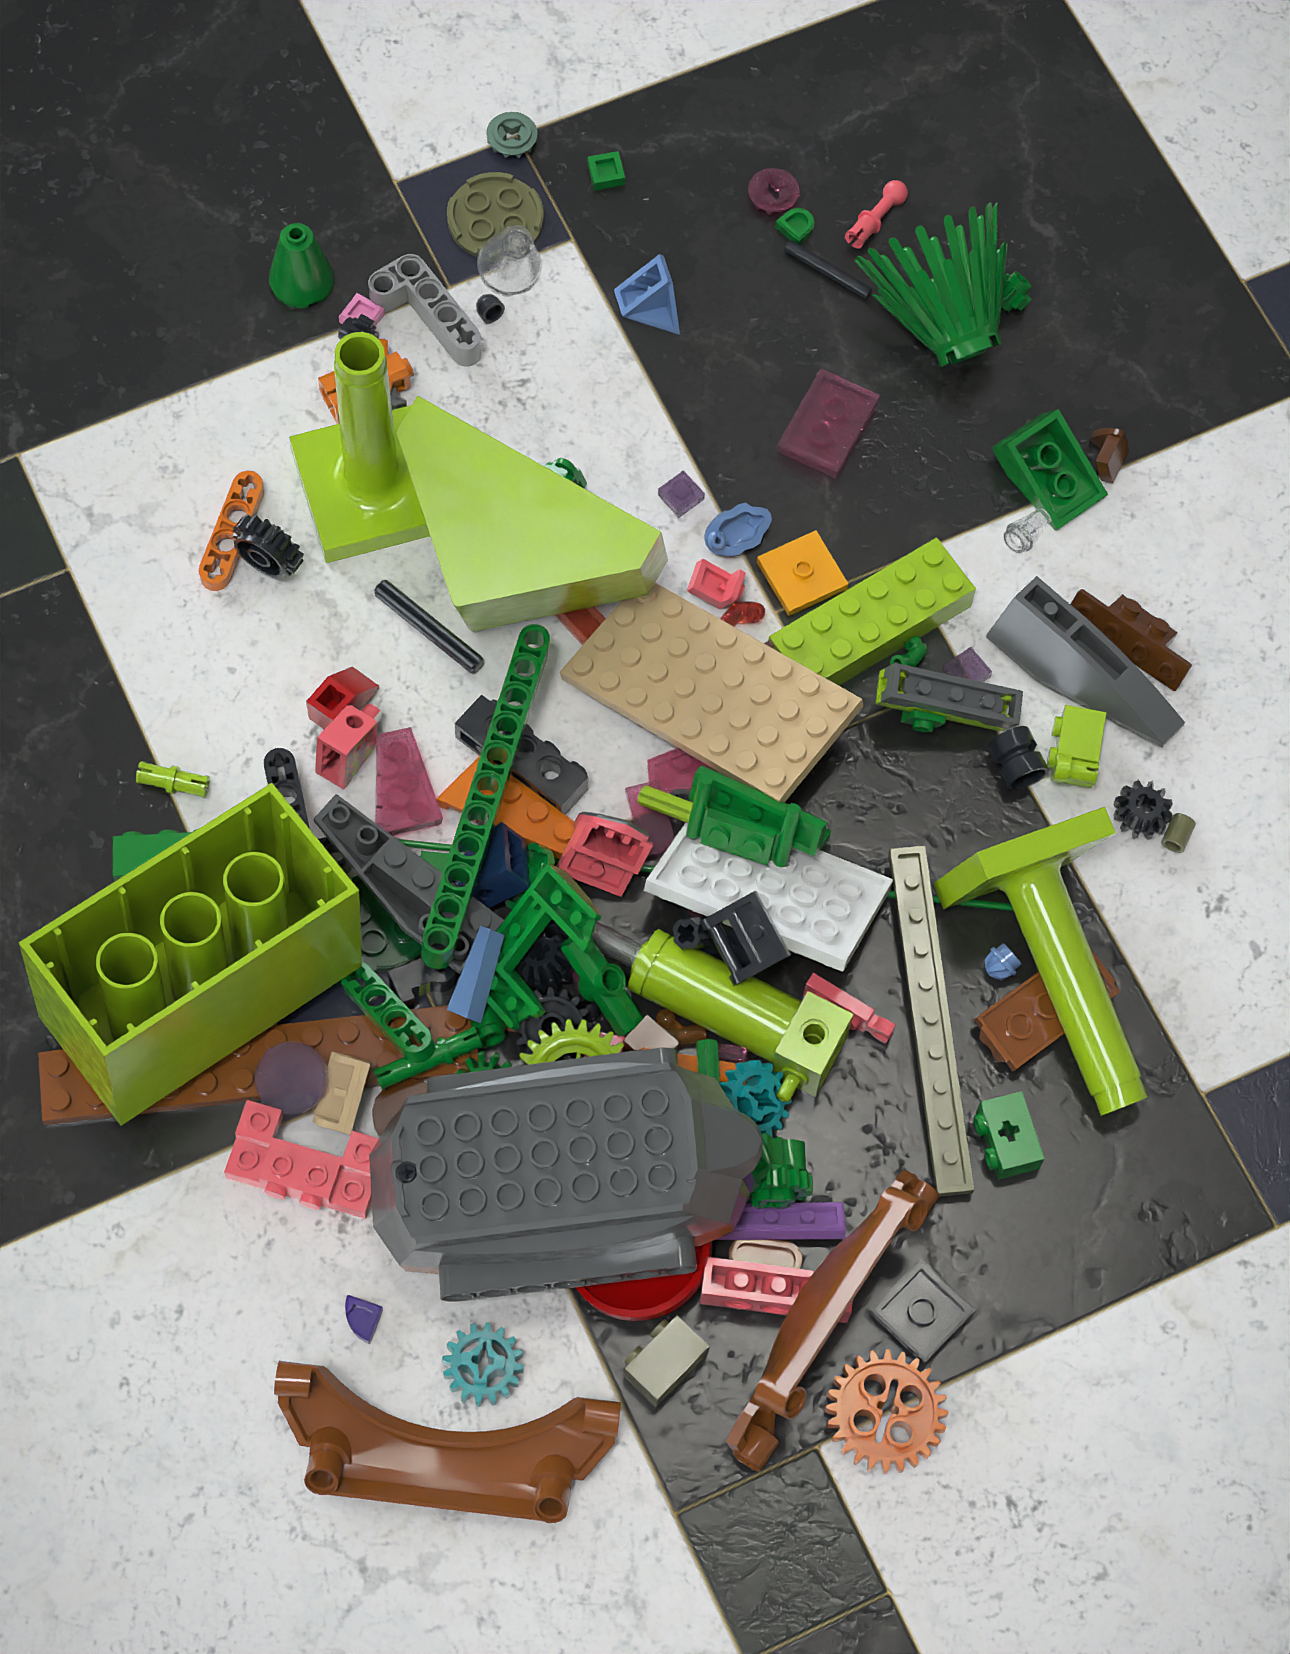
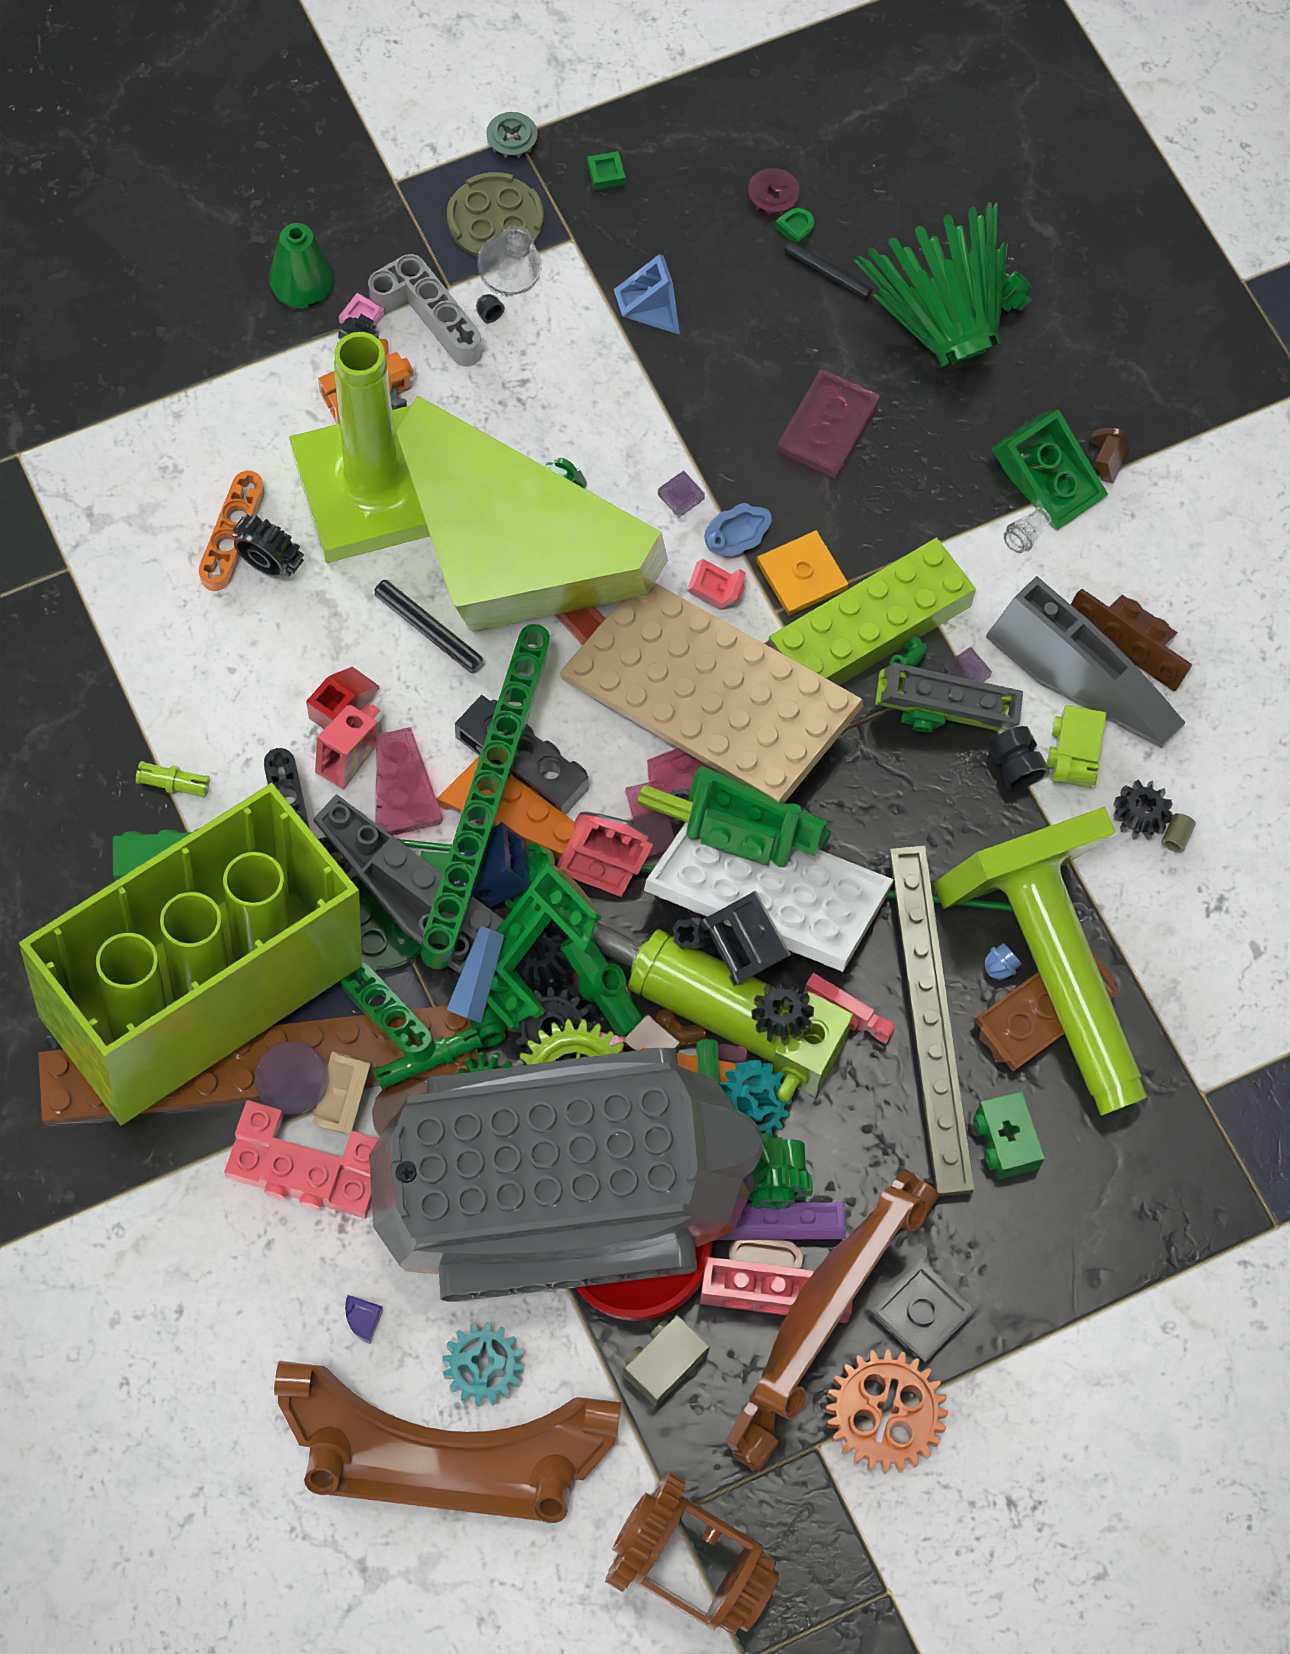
black leg [388,959,457,1010] -> none
clear red arm [720,601,765,627] -> none
coral pin [845,180,908,249] -> none
none -> dark orange piece [605,1471,779,1635]
none -> black gear [751,981,814,1046]

